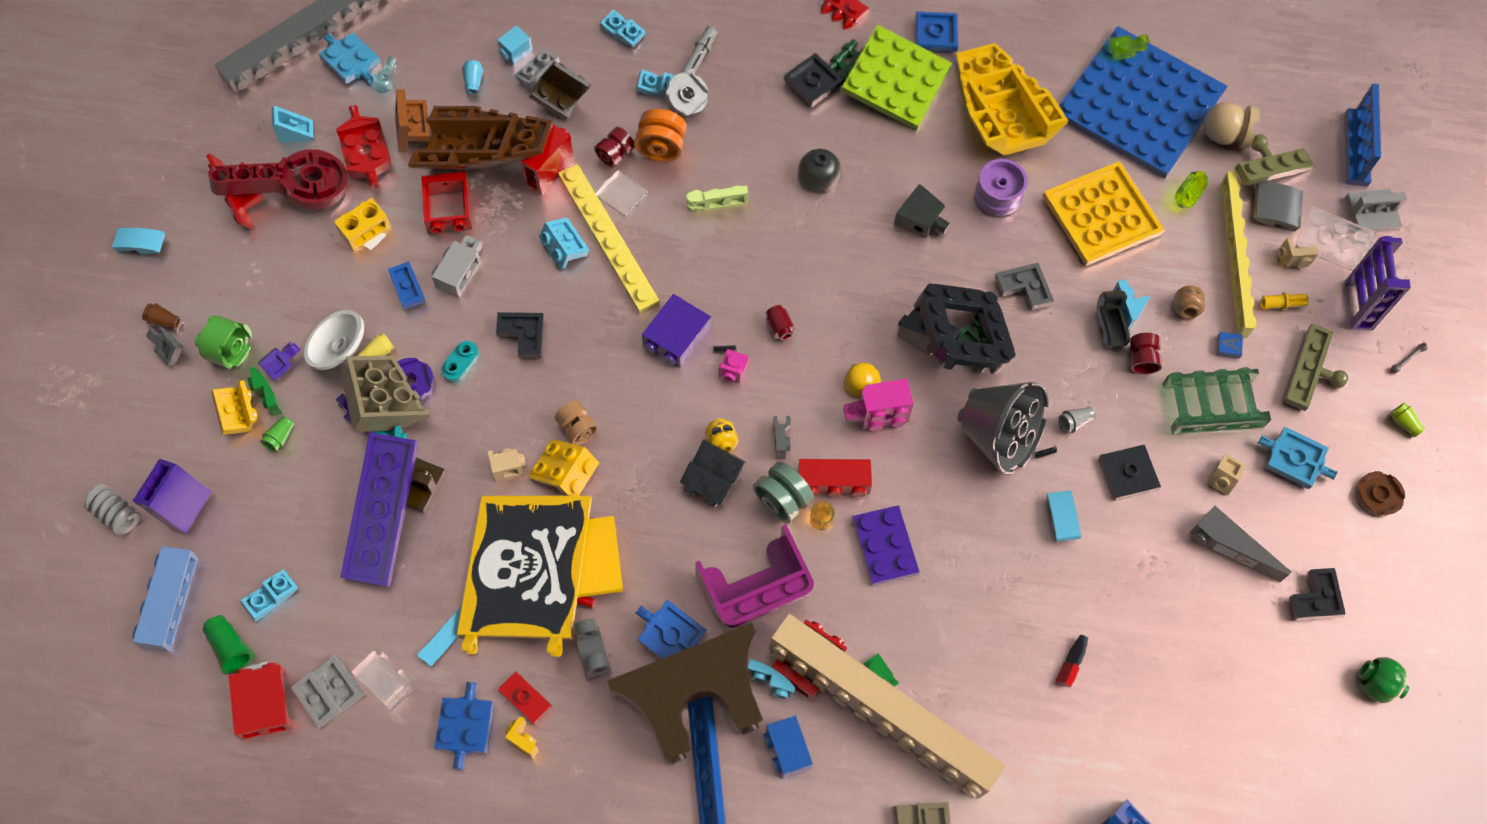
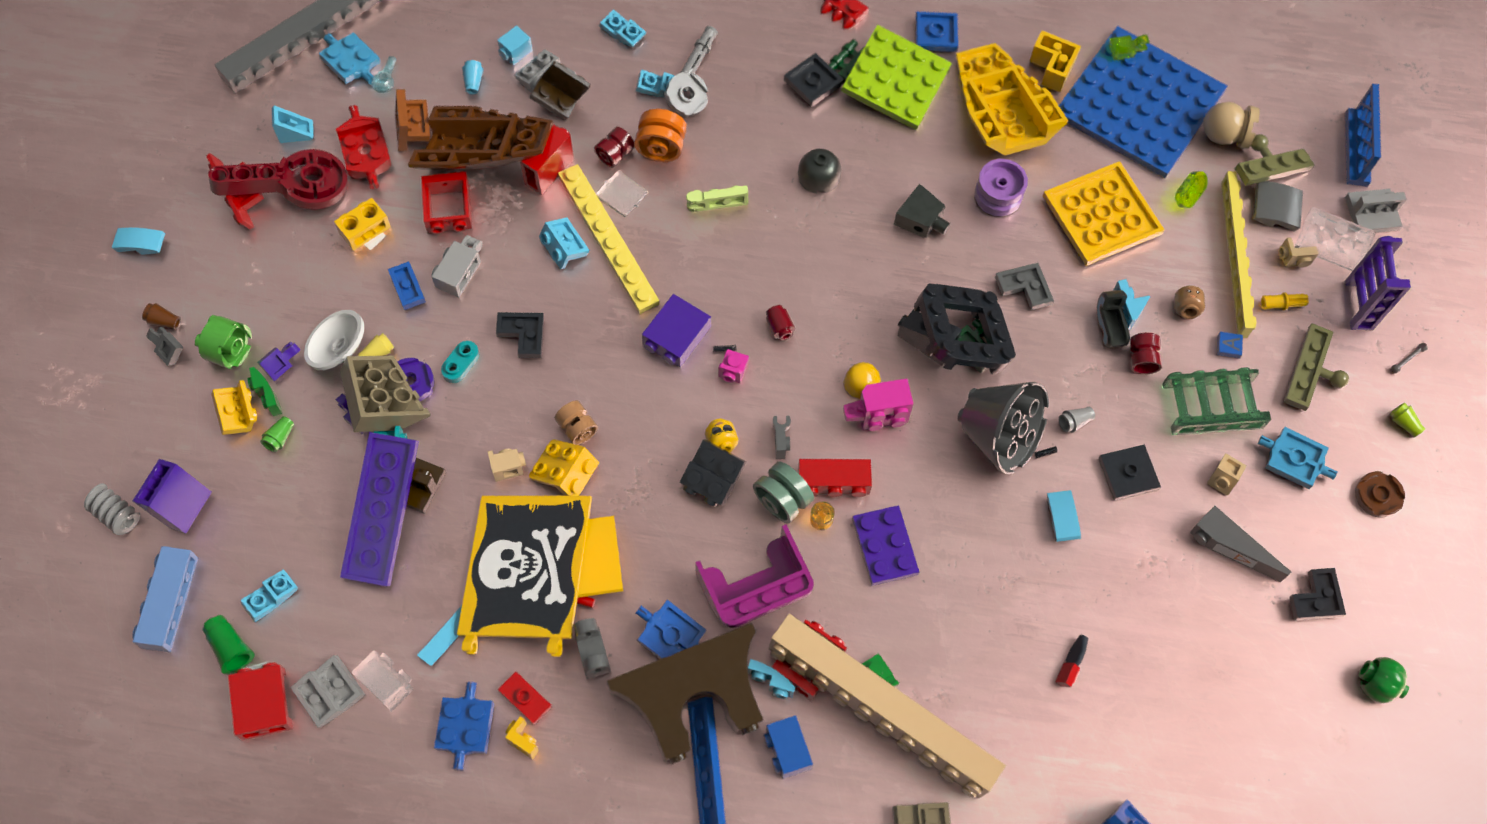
none -> yellow brick [1029,31,1081,93]

